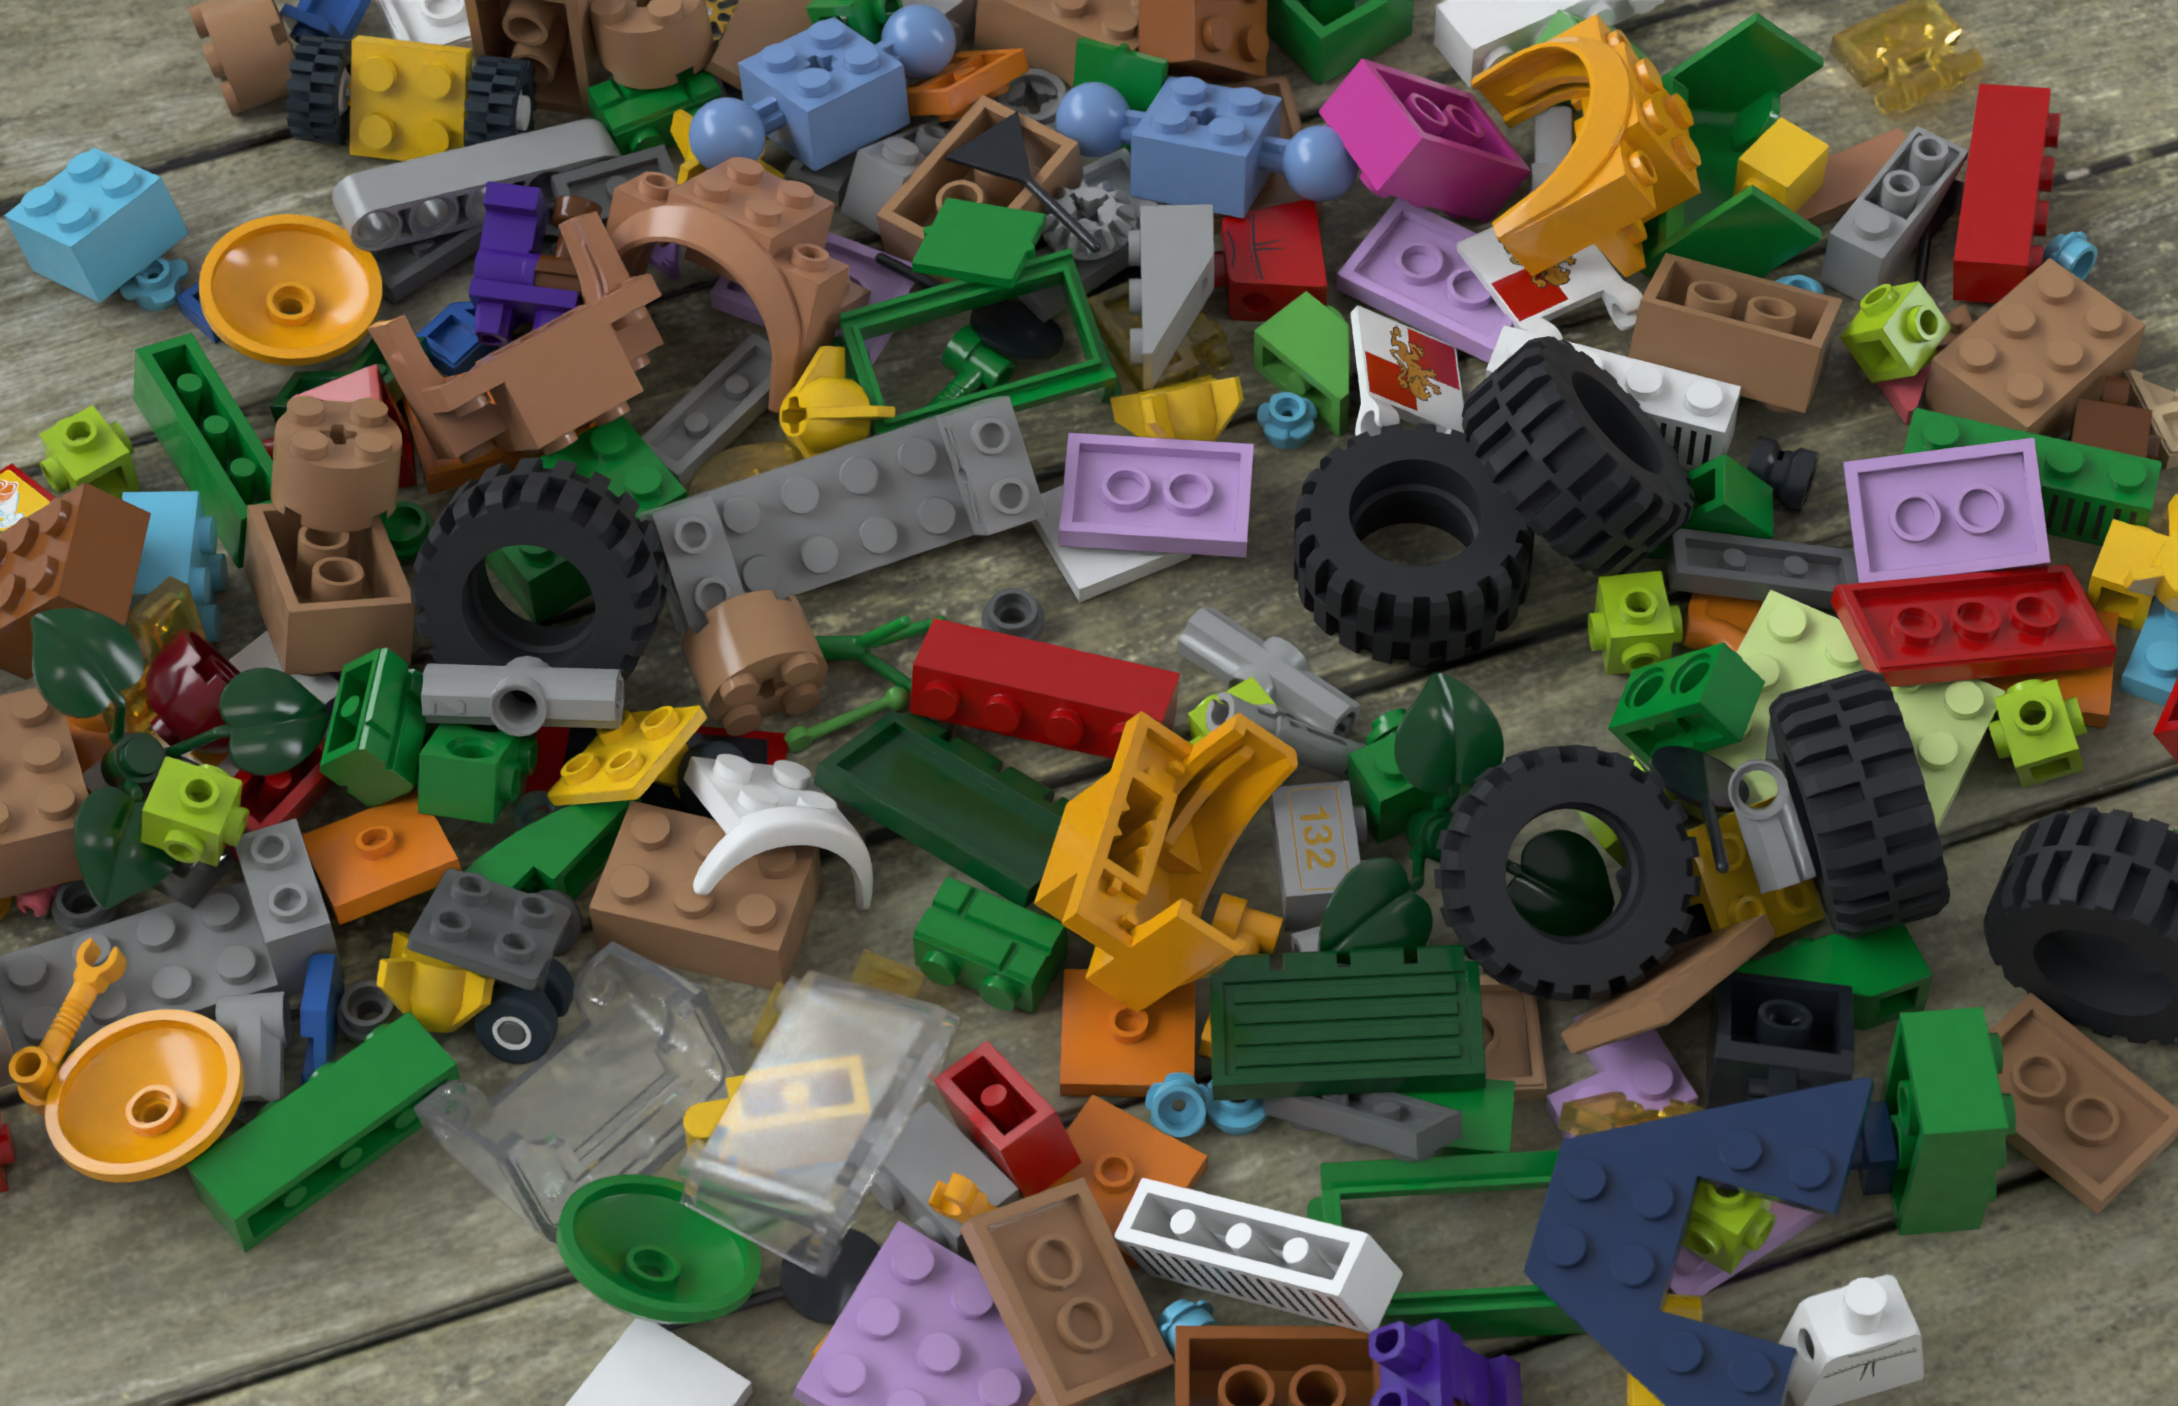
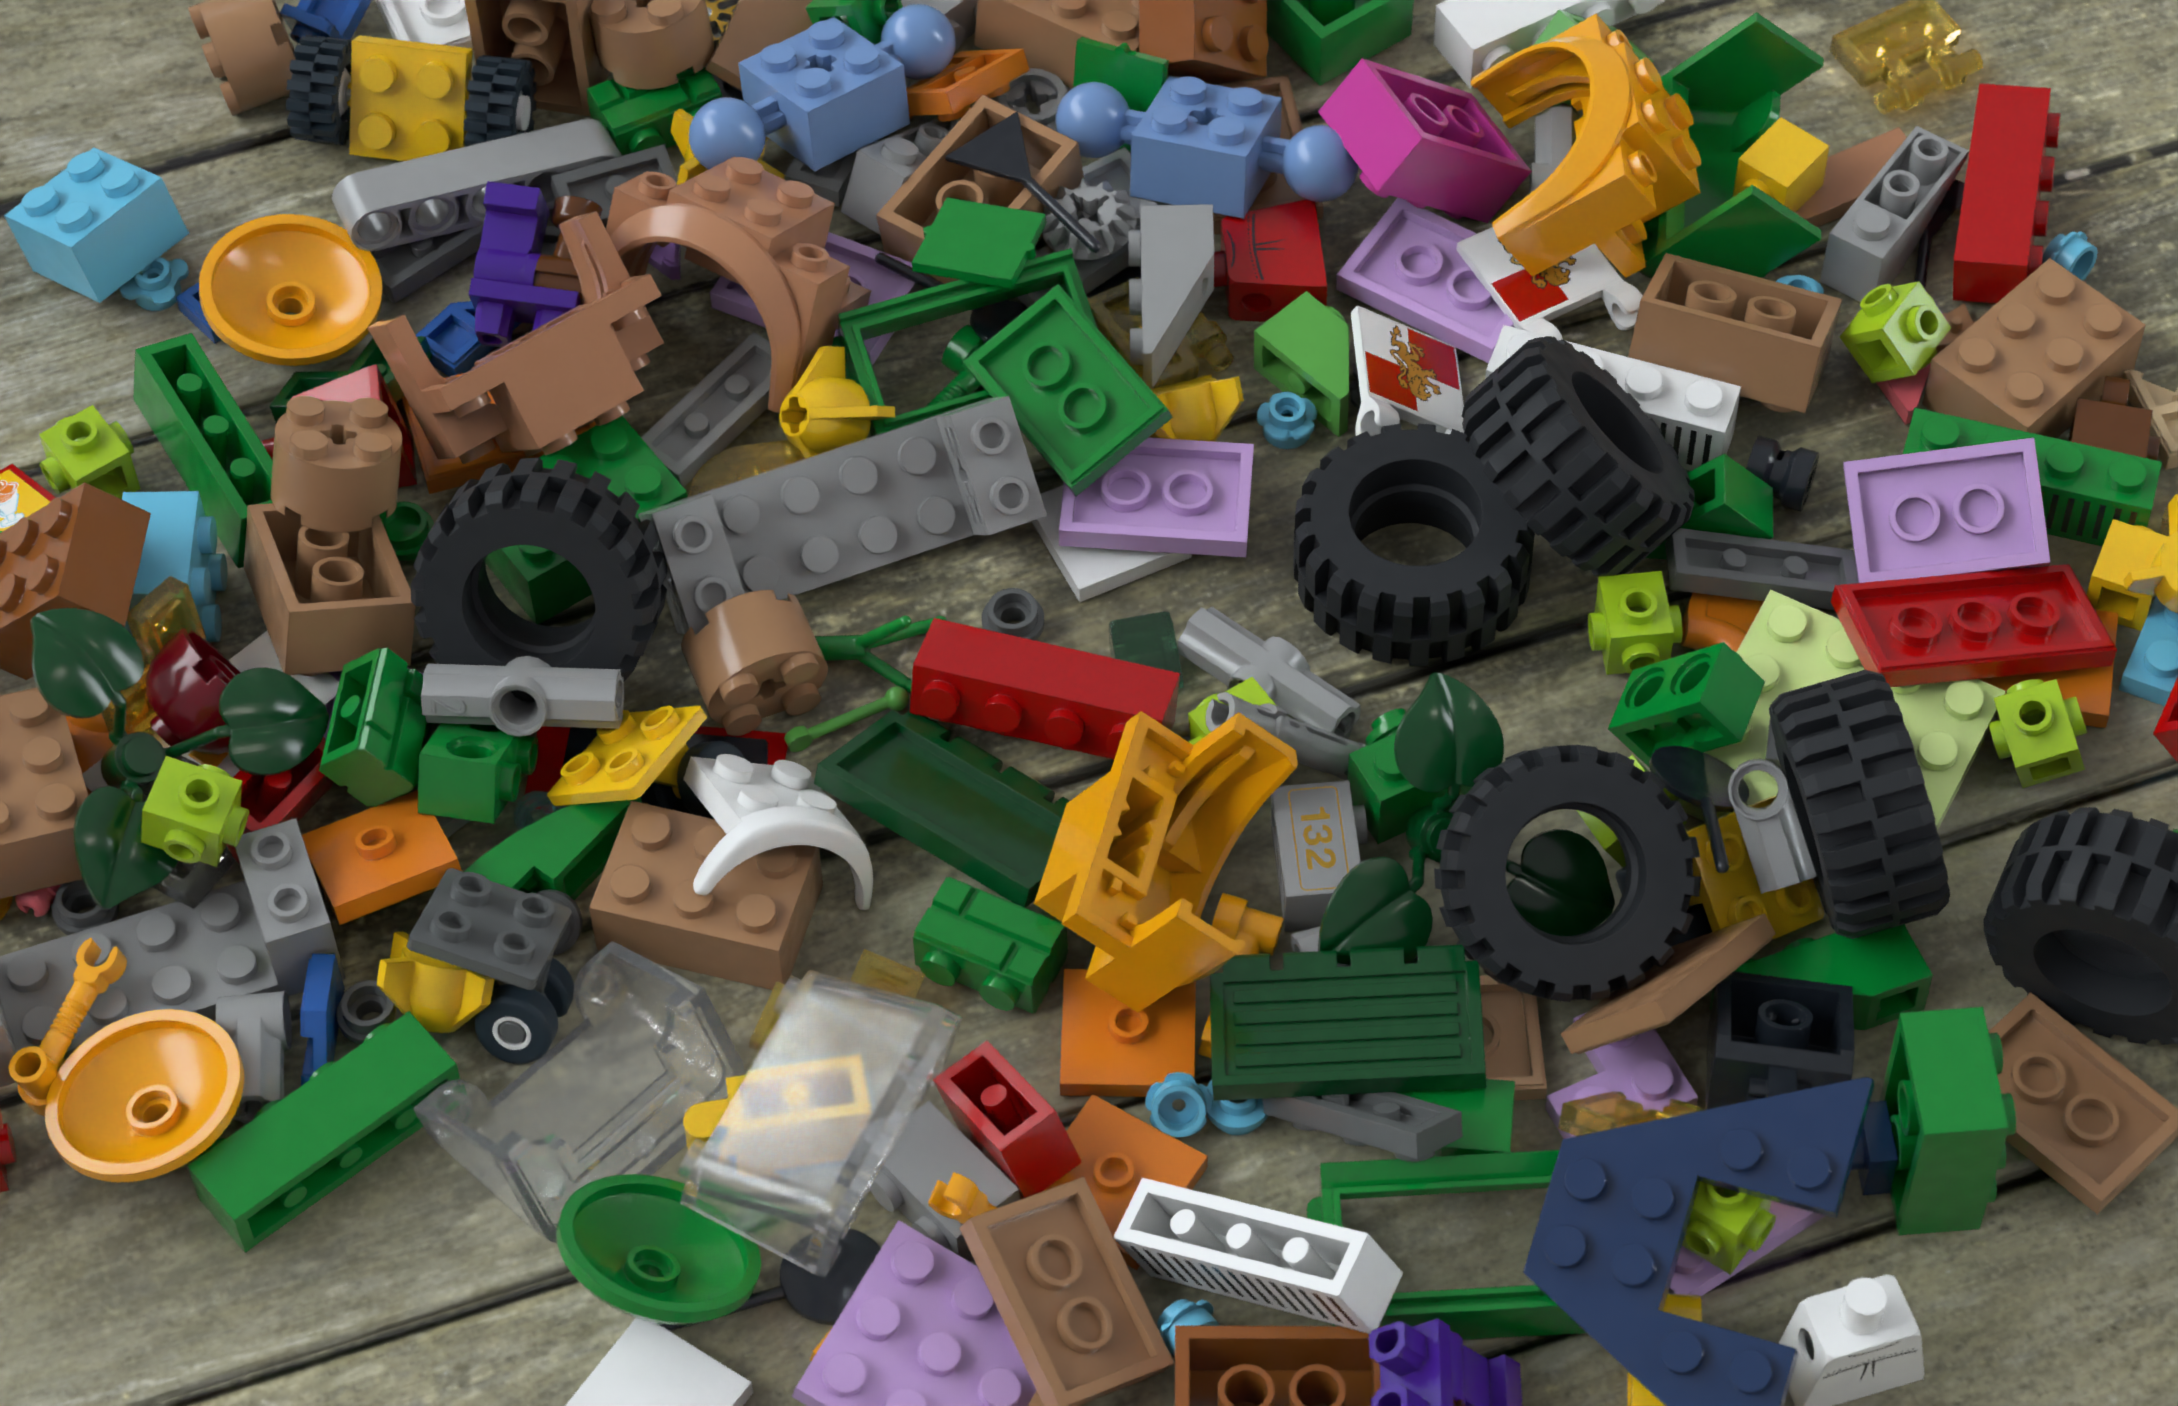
none -> green tile [963,284,1173,496]
none -> clear green slope [1109,611,1184,688]

